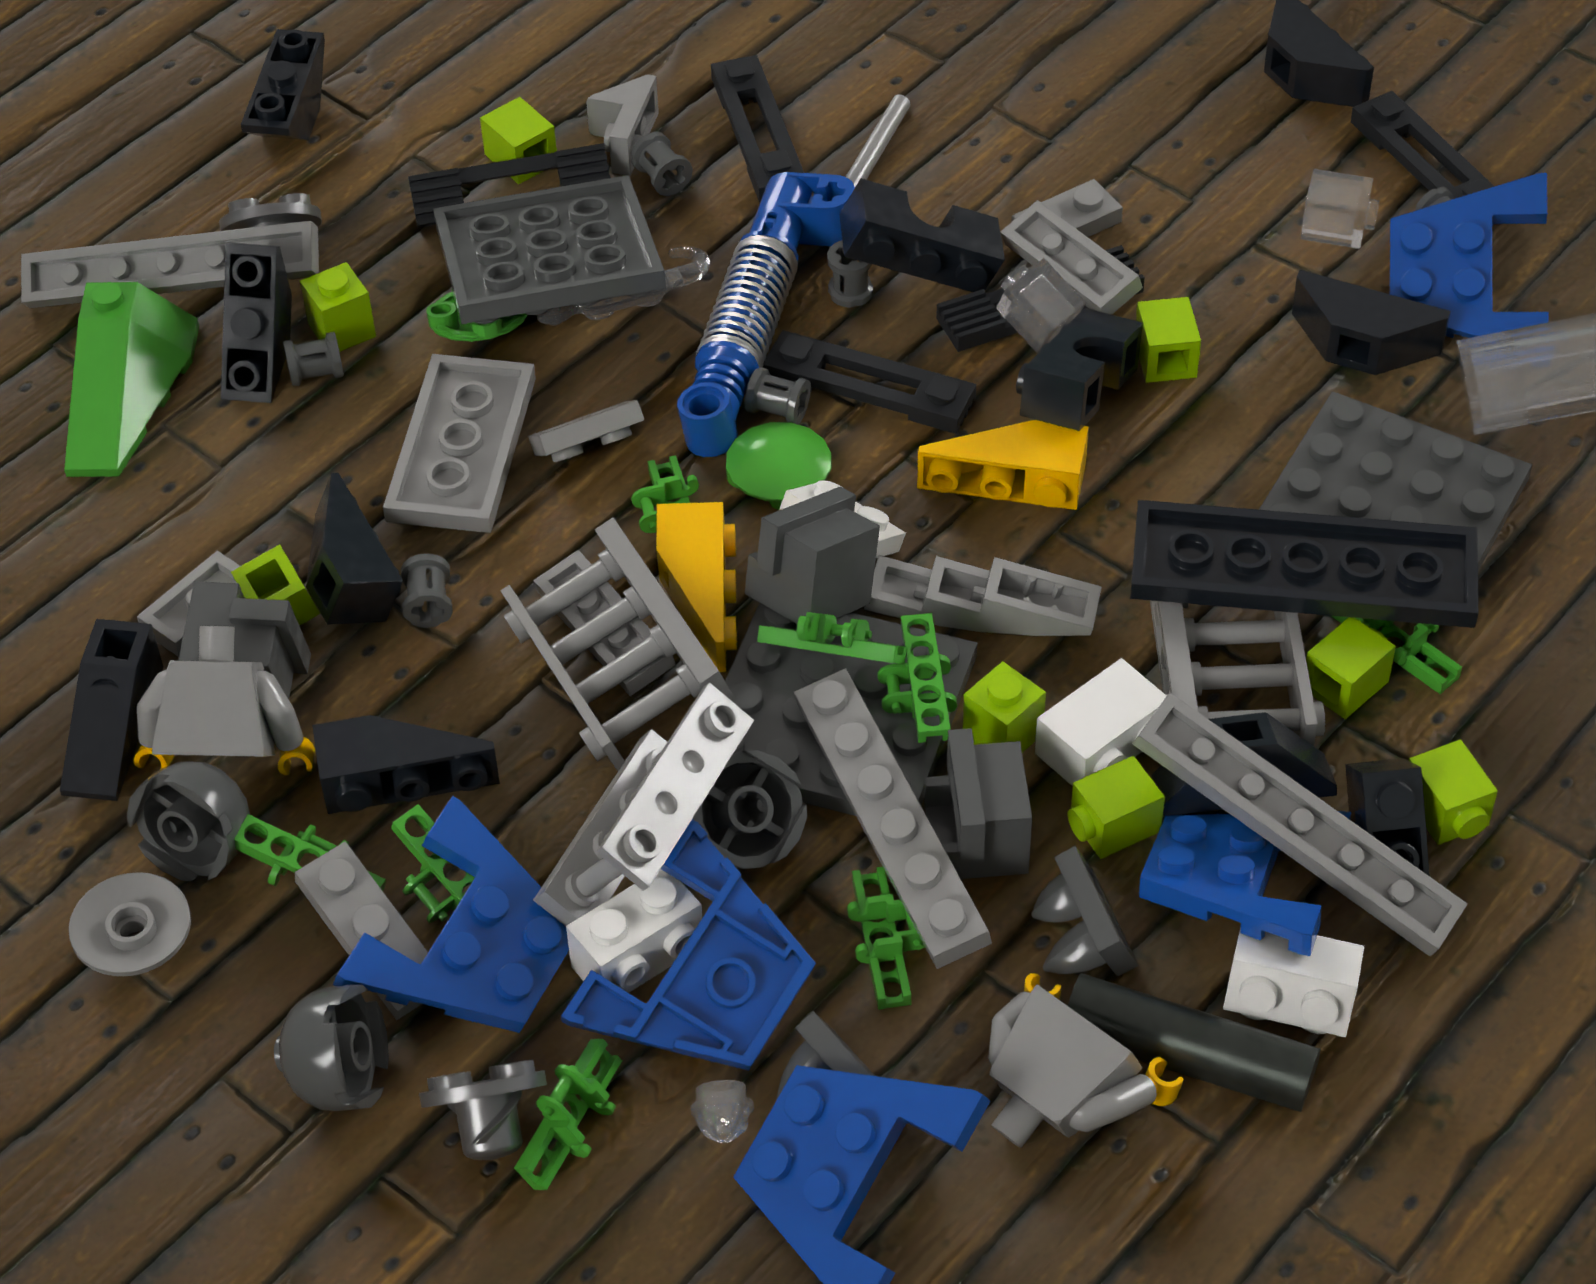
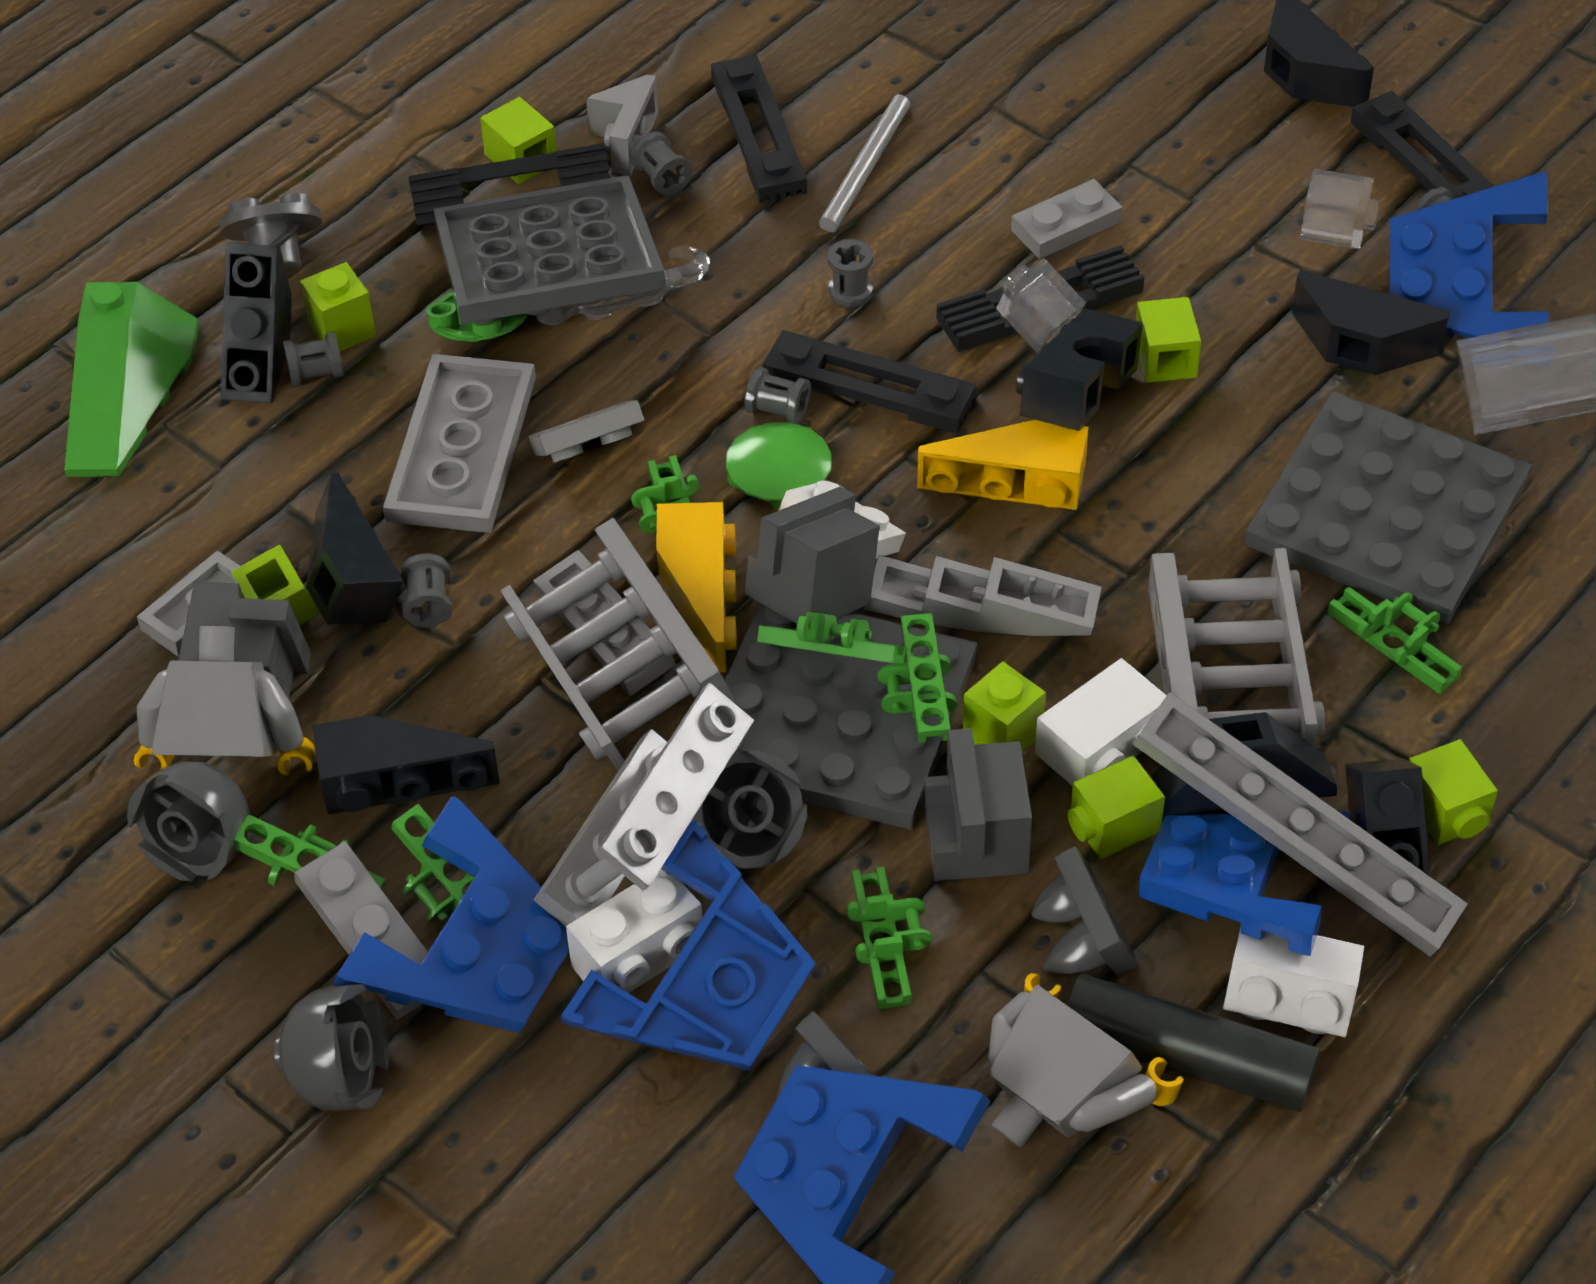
light grey plate [21,221,319,308] -> none
black slope [60,619,163,801] -> none
light grey dish [69,872,191,976] -> none
black slope [241,29,325,140] -> none
flat silver plate [419,1060,547,1160] -> none
bright green piece [514,1039,622,1190] -> none
blue piece [677,172,855,457] -> none
clear plate [690,1080,754,1144] -> none
light grey plate [794,668,992,969] -> none
black arch [839,178,1005,292] -> none
light grey plate [1000,200,1143,315] -> none
black plate [1130,500,1479,628] -> none
lime brick [1306,617,1396,720] -> none

